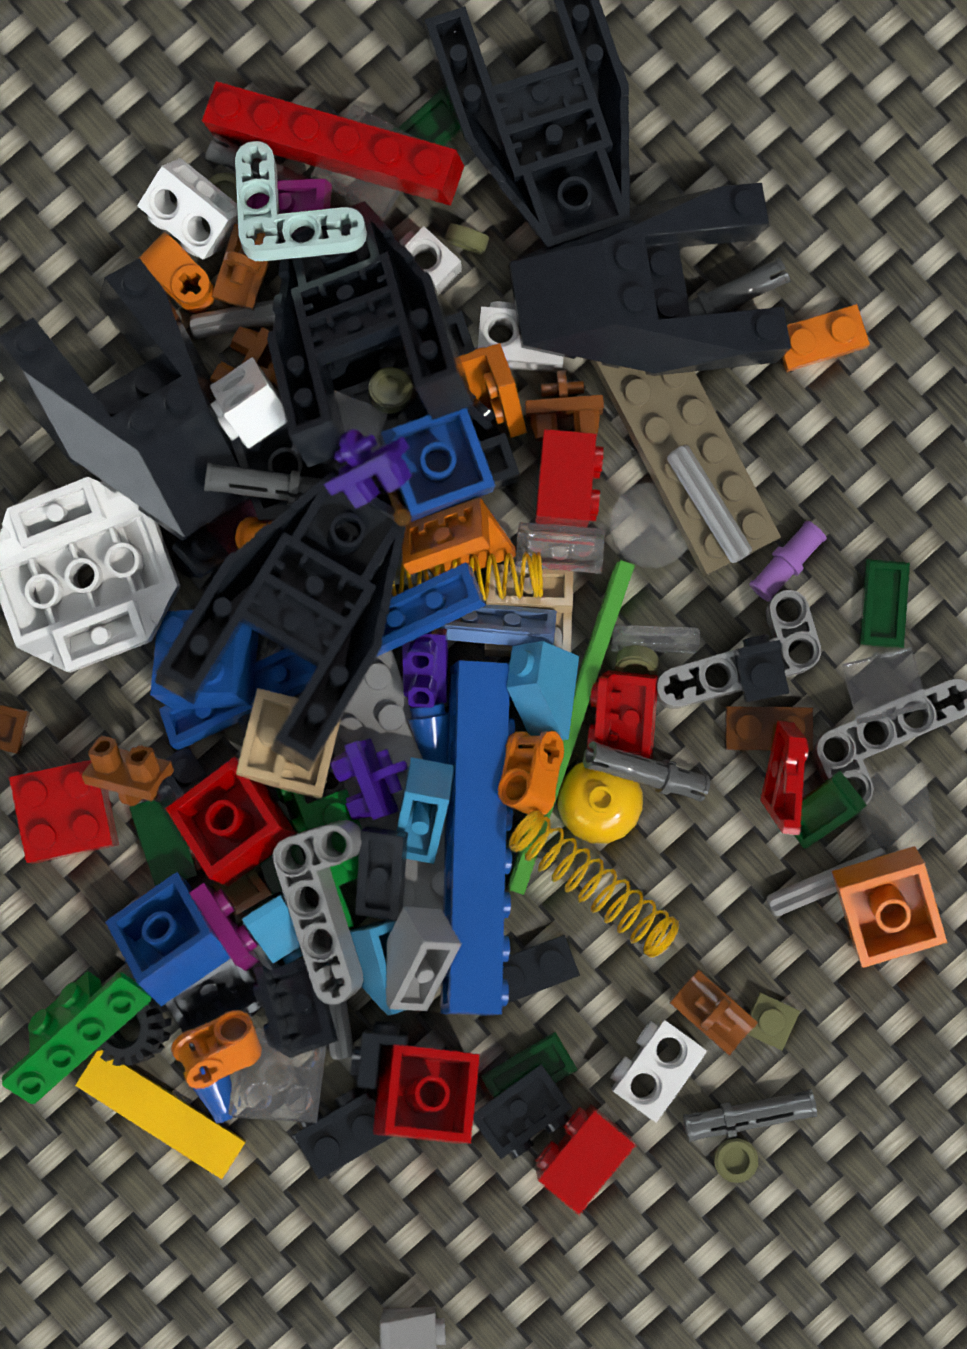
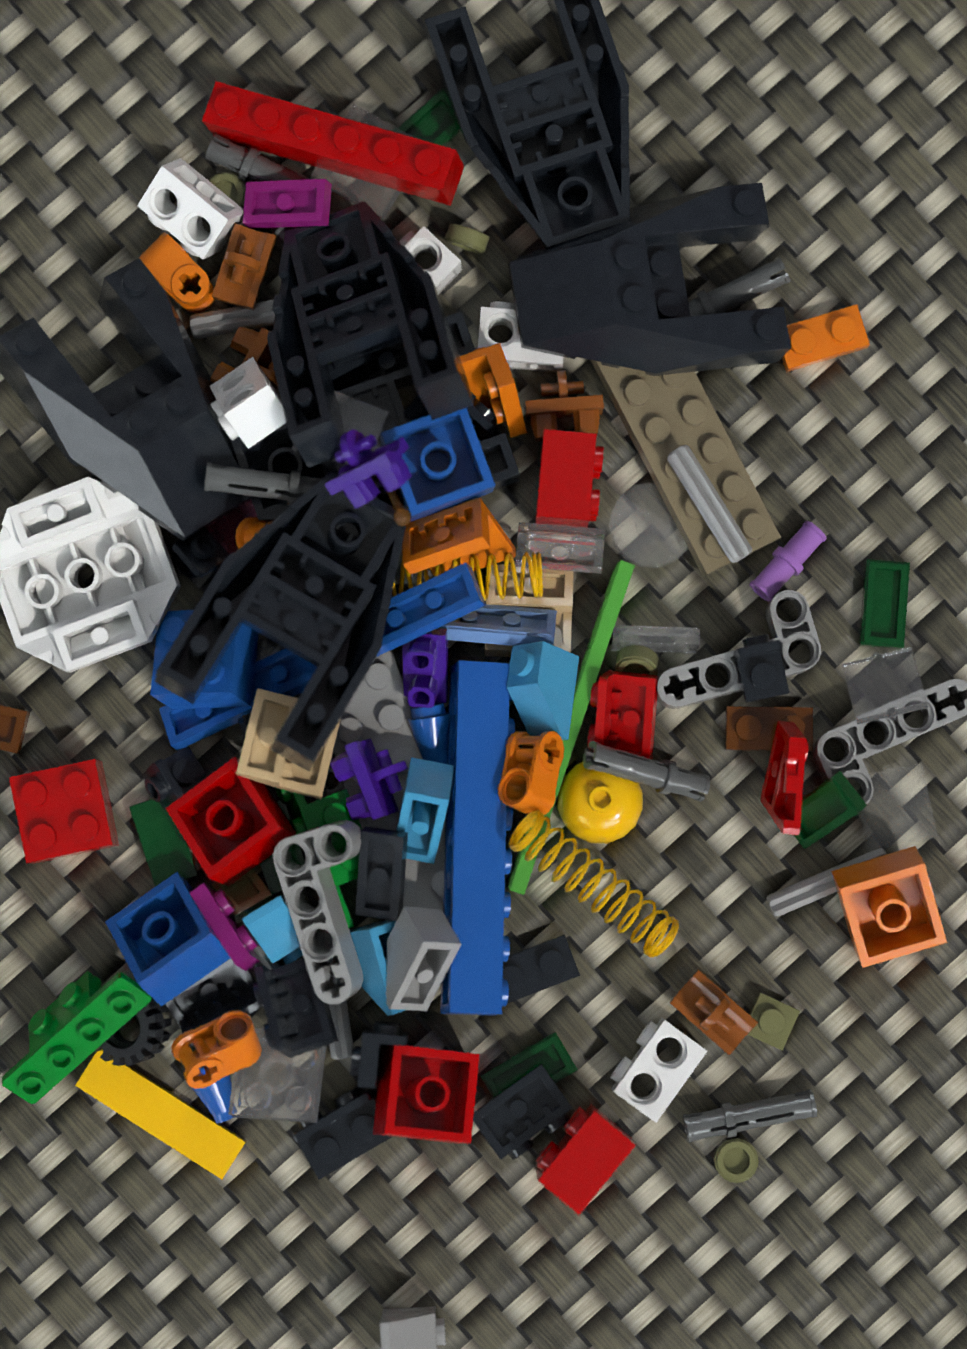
dark orange hips [82,736,174,806] -> none
light aqua beam [235,141,367,261] -> none
olive tile [368,367,412,413] -> none

